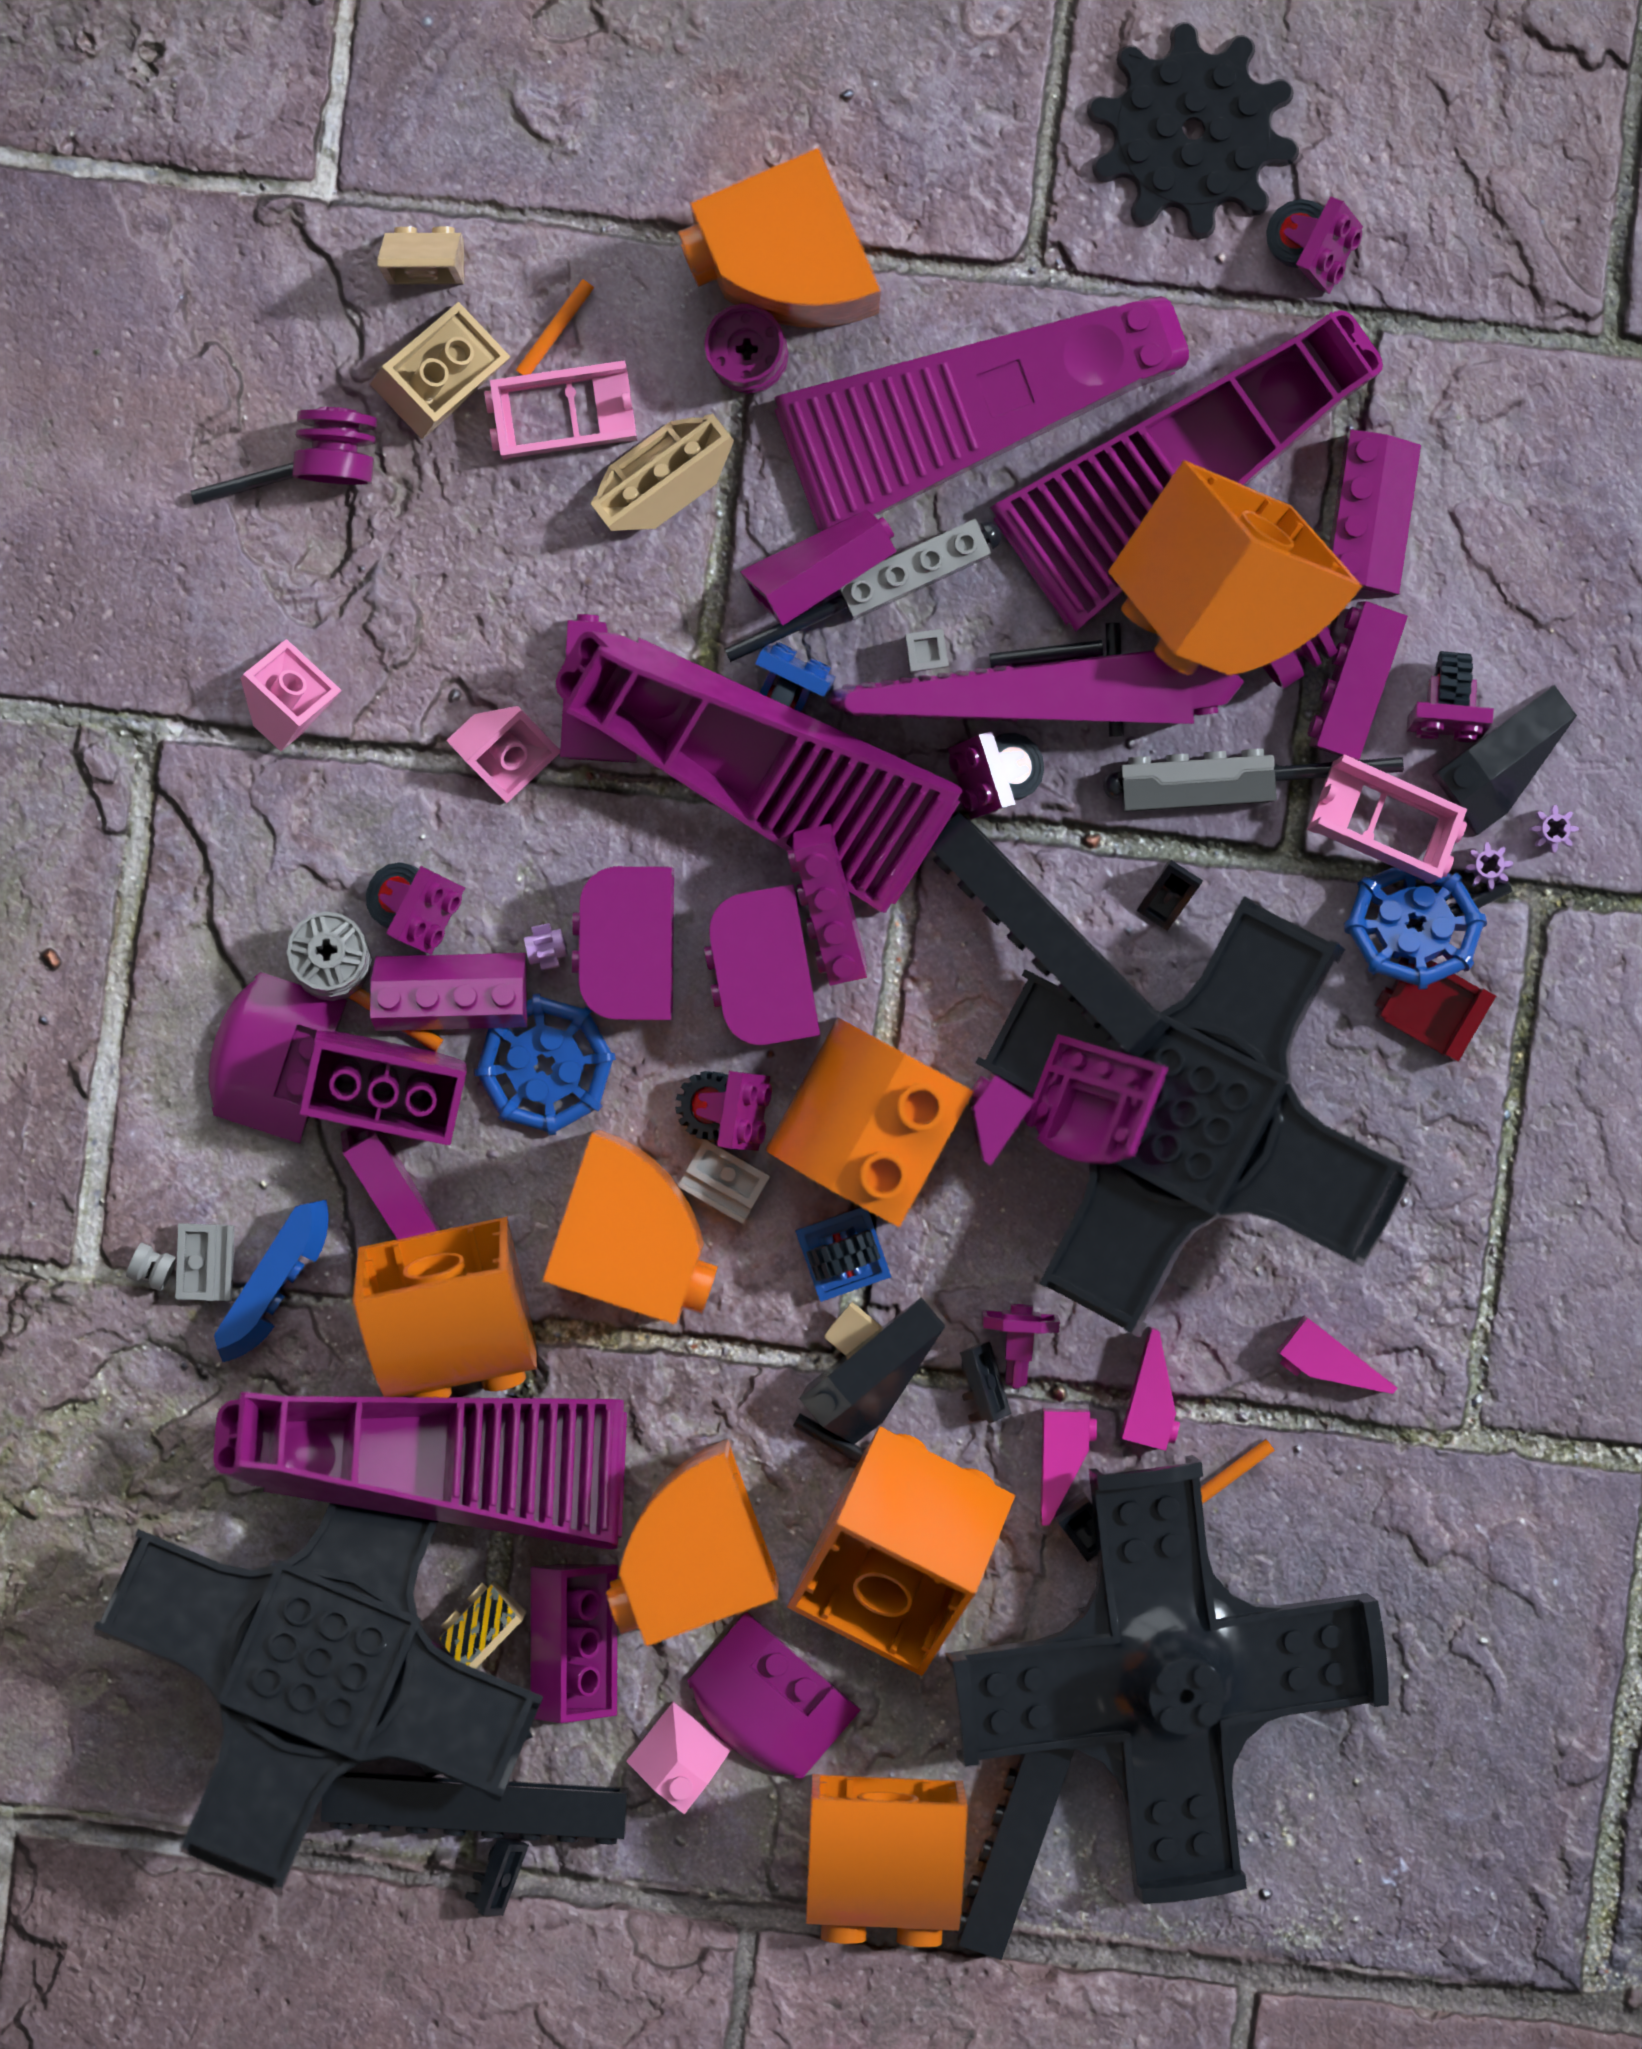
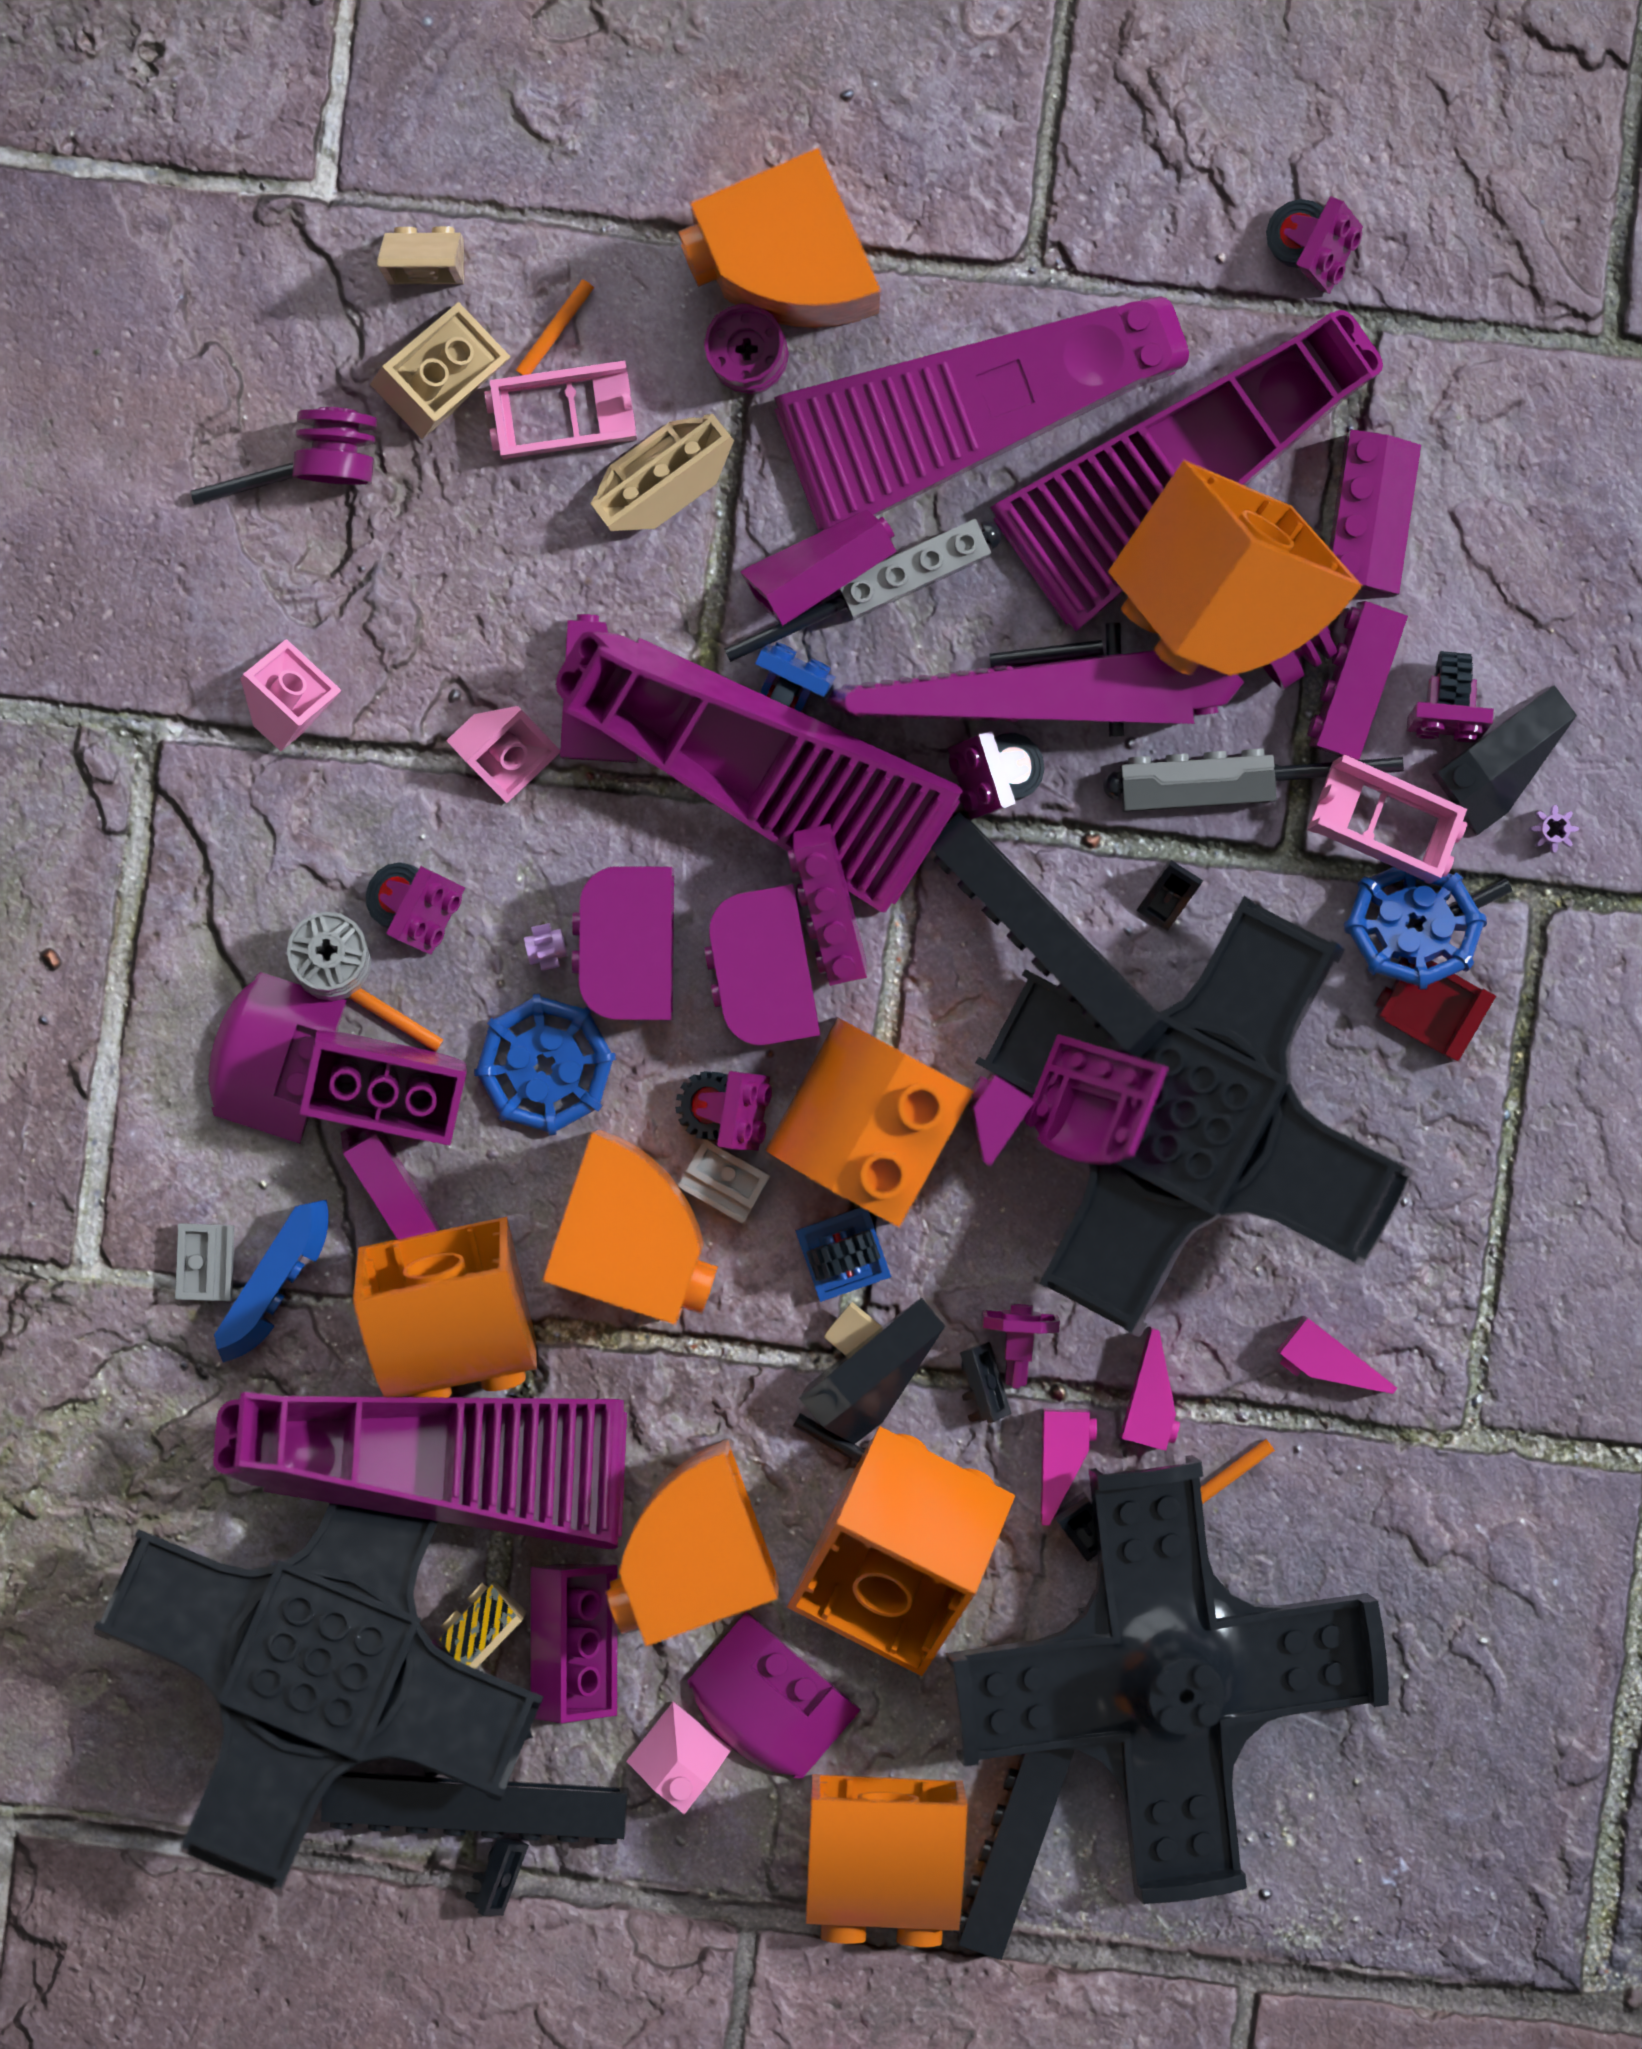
light grey wheel [126,1242,176,1292] -> none
magenta slope [370,953,527,1031] -> none
light grey panel [904,629,948,675] -> none
black plate [1087,22,1299,239] -> none
lavender gear [1465,842,1513,891] -> none

